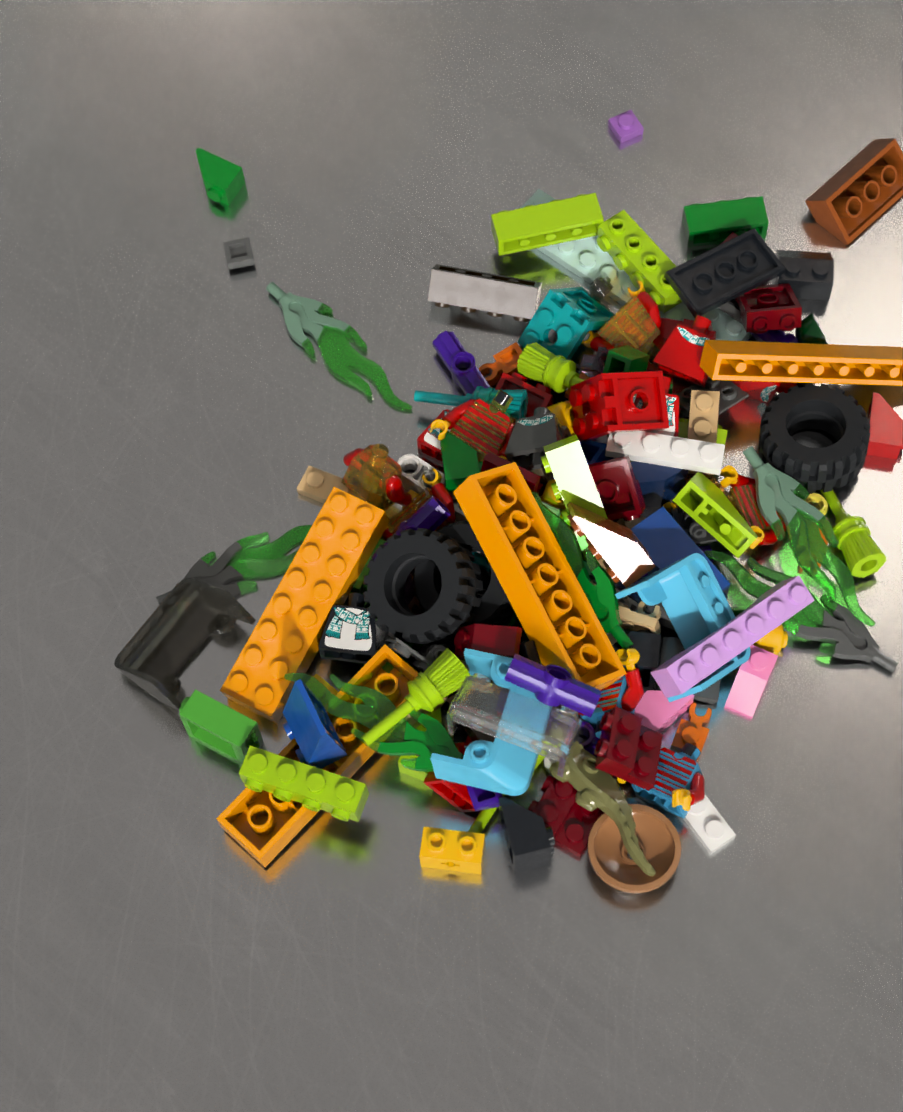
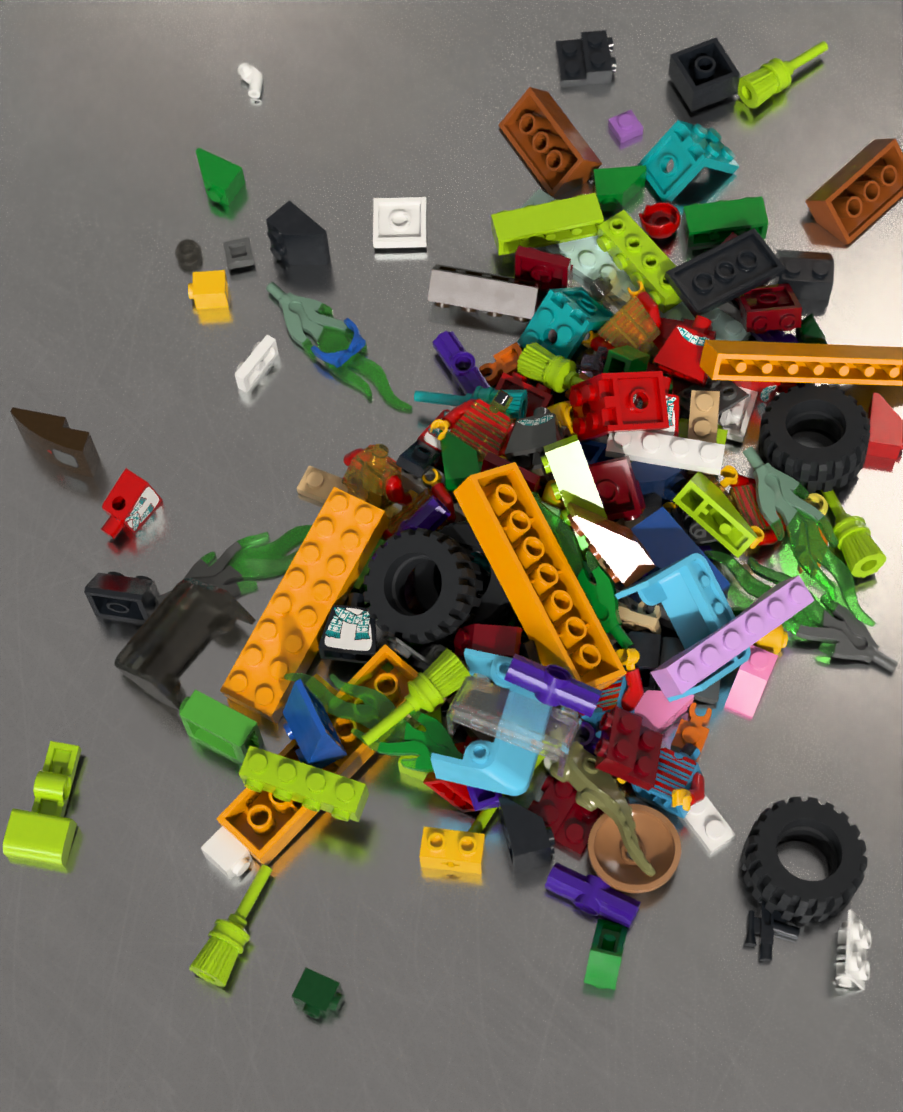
none -> lime plate [3,741,82,868]
none -> dark brown slope [11,407,100,478]
none -> black slope [84,572,159,624]
none -> red torso [101,468,162,539]
none -> clear smoke plate [175,239,202,265]
none -> yellow brick [188,270,229,309]
none -> lime piece [189,864,272,987]
none -> white brick [201,826,252,880]
none -> white plate [235,335,279,393]
none -> white arm [238,62,263,98]
none -> black slope [266,200,331,266]
none -> dark green brick [292,967,344,1019]
none -> blue cap [310,318,366,368]
none -> white plate [373,197,426,248]
none -> black plate [396,440,442,478]
none -> dark orange slope [498,87,602,198]
none -> dark red plate [515,246,573,293]
none -> dark purple piece [545,862,641,928]
none -> black plate [555,30,616,88]
none -> green slope [584,919,628,990]
none -> green slope [593,165,647,211]
none -> teal bracket [637,120,740,203]
none -> red hair [639,202,681,239]
none -> black brick [668,37,740,112]
none -> white plate [718,386,758,443]
none -> lime piece [737,41,828,109]
none -> black tyre [741,796,868,923]
none -> black piece [744,899,800,962]
none -> white hinge [836,910,872,990]

